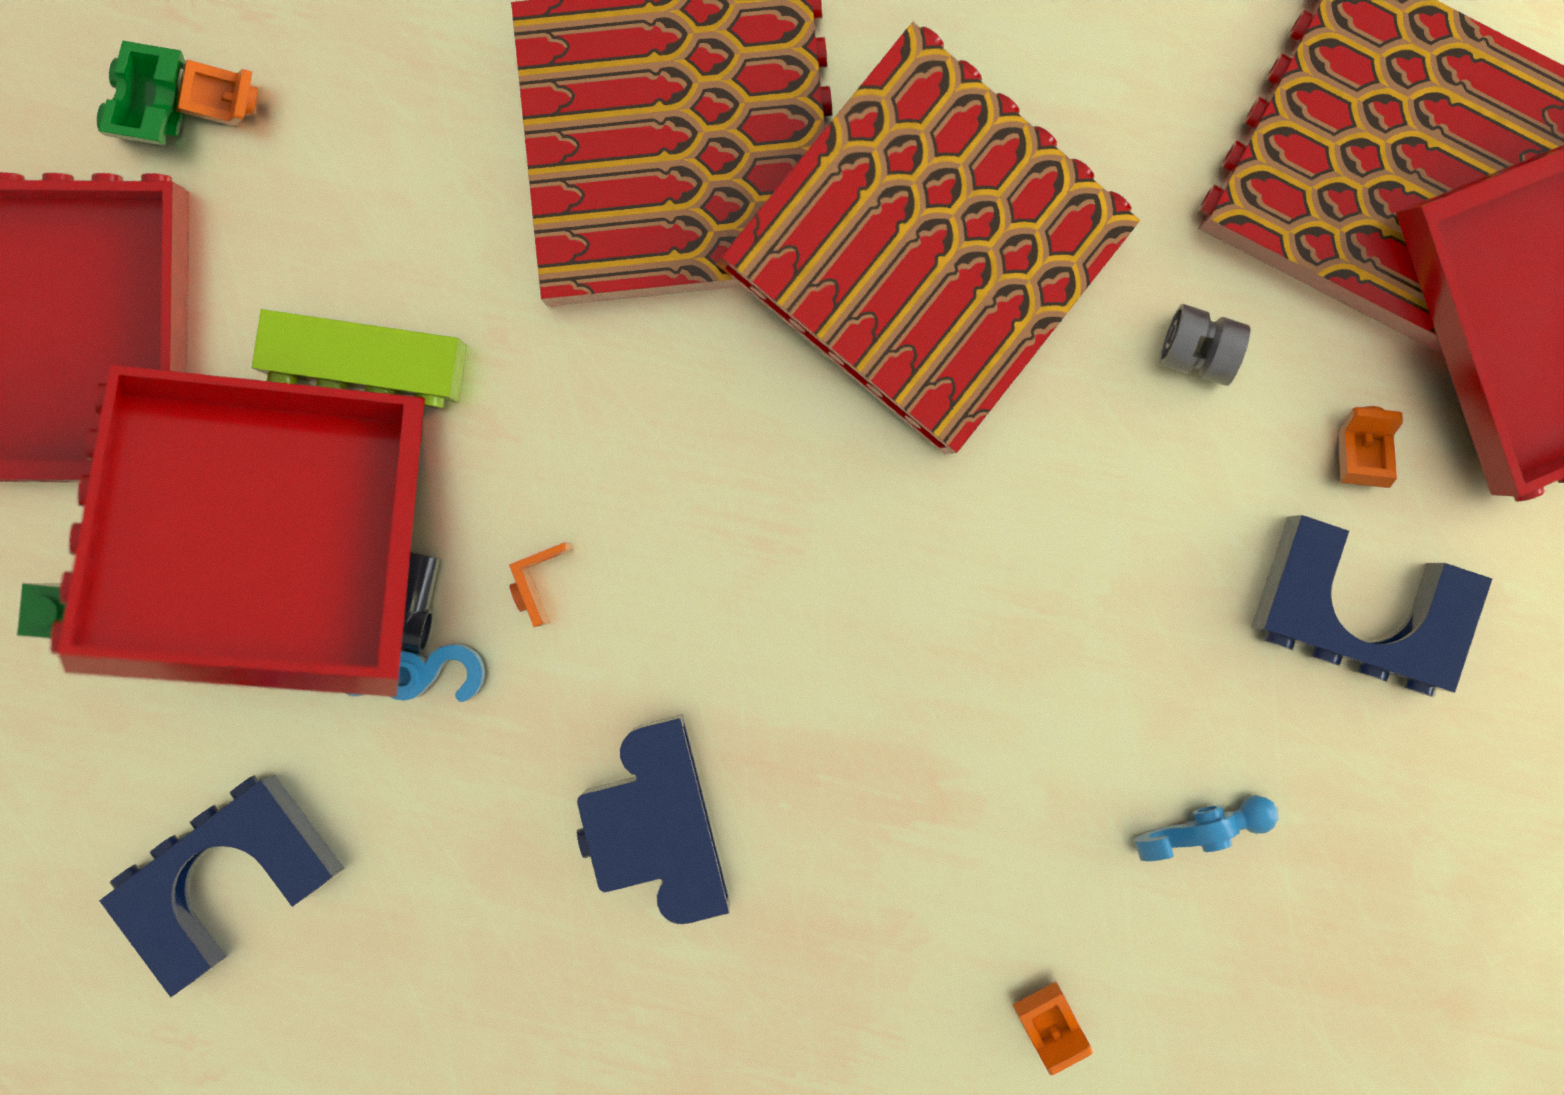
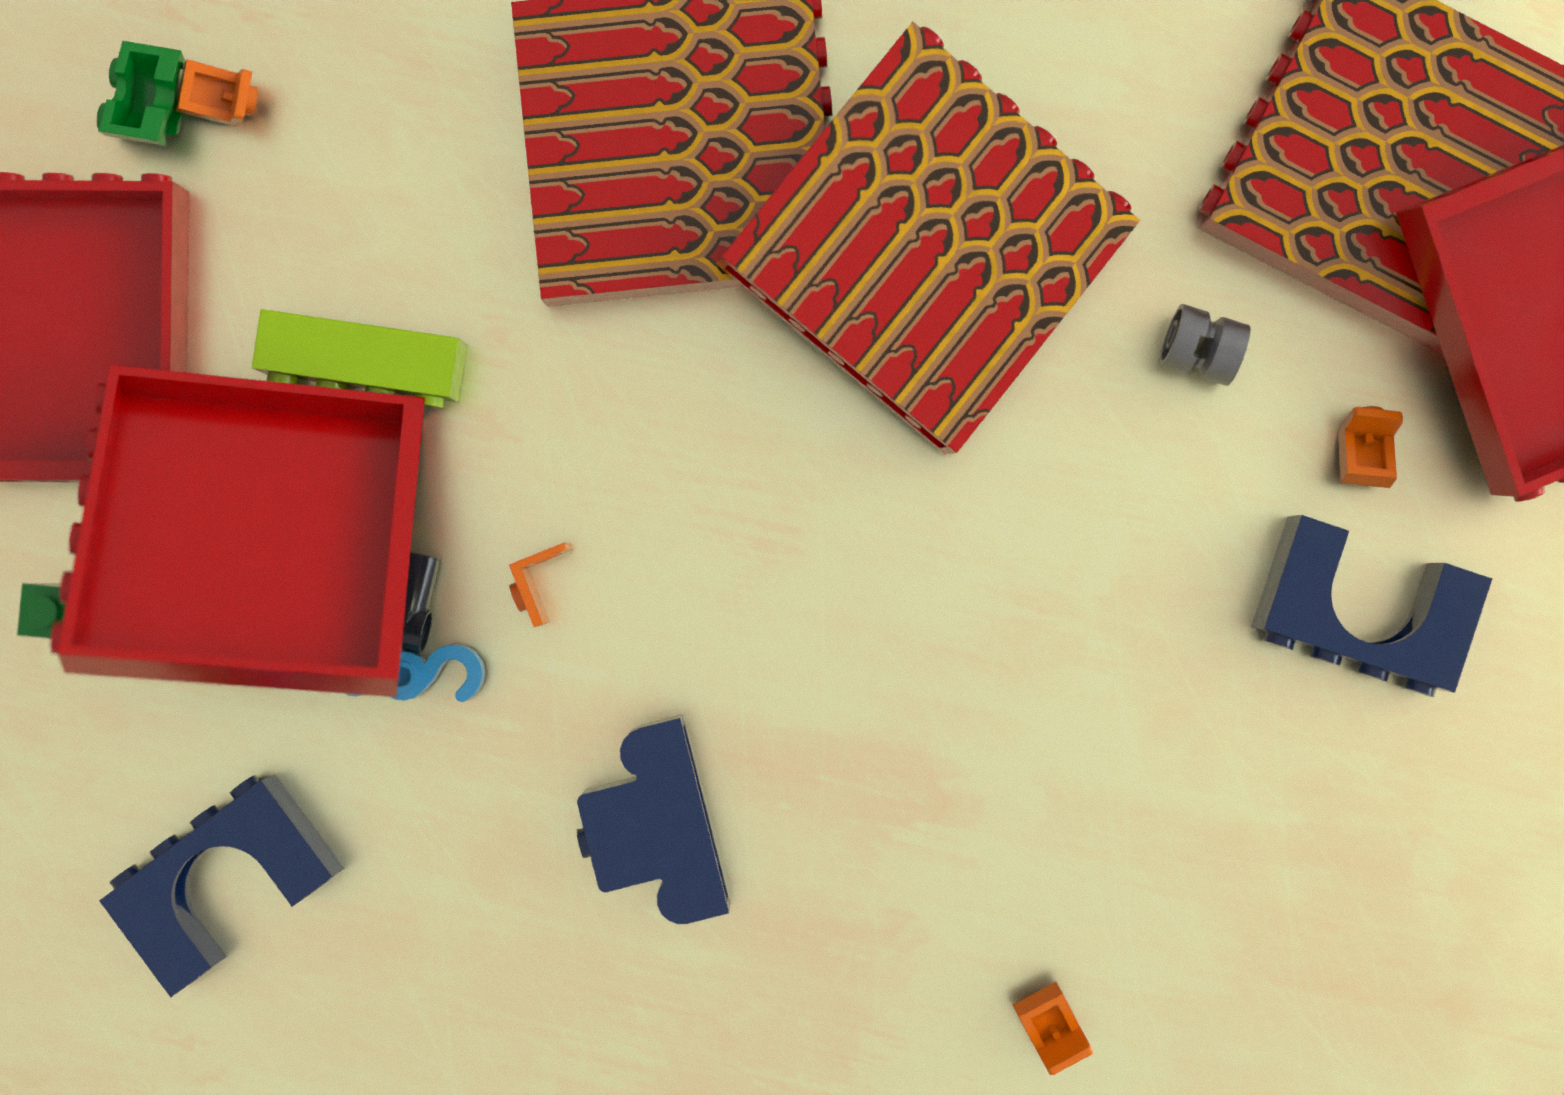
dark azure piece [1134,795,1279,861] -> none

